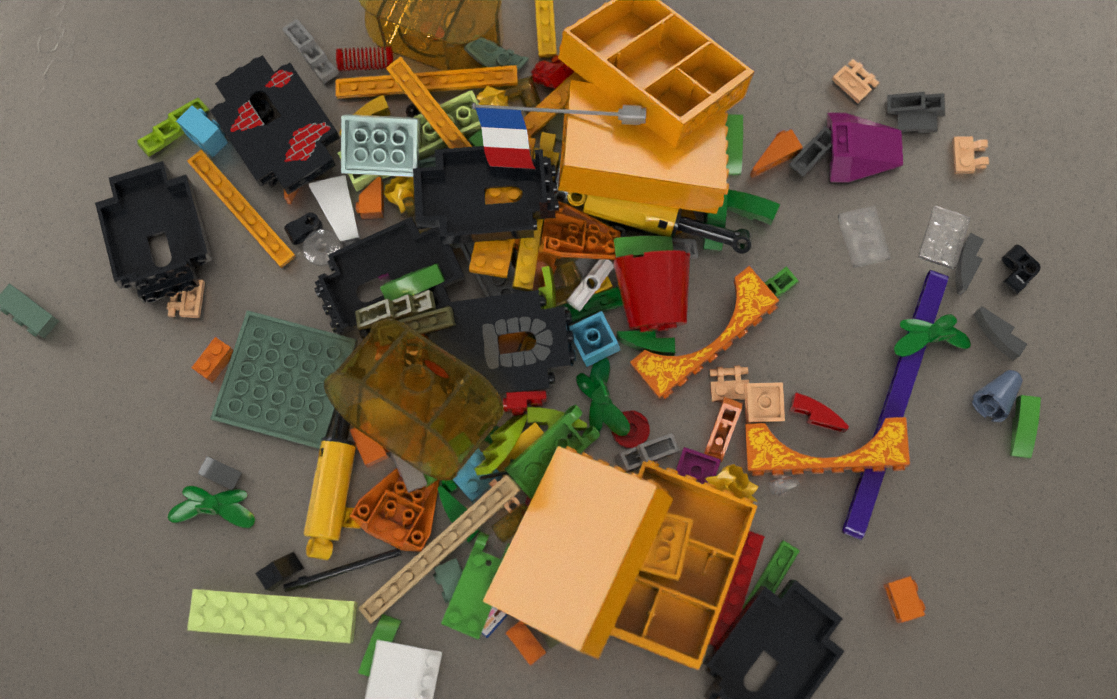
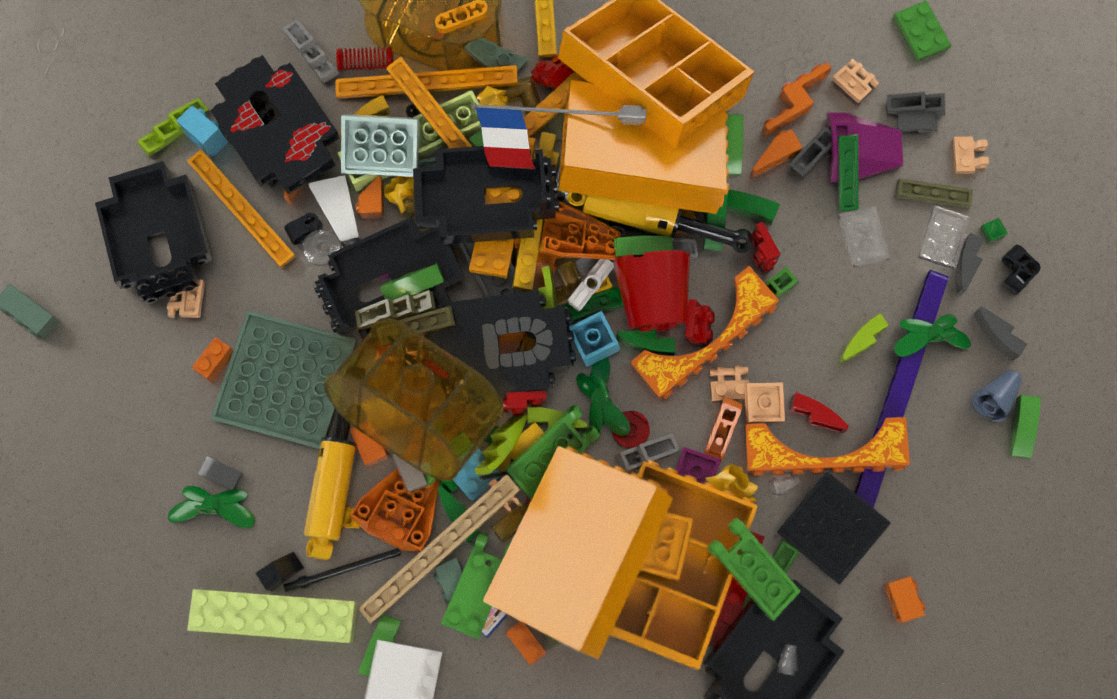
none -> light orange beam [435,0,488,34]
none -> red plate [685,299,715,347]
none -> bright green hinge [707,518,800,620]
none -> red plate [752,222,781,273]
none -> orange bracket [762,62,832,137]
none -> black plate [777,471,891,585]
none -> clear cone [777,644,797,676]
none -> green tile [838,134,859,211]
none -> lime slope [839,313,889,364]
none -> bright green plate [893,0,951,61]
none -> olive tile [896,178,973,209]
none -> green tile [981,218,1008,243]

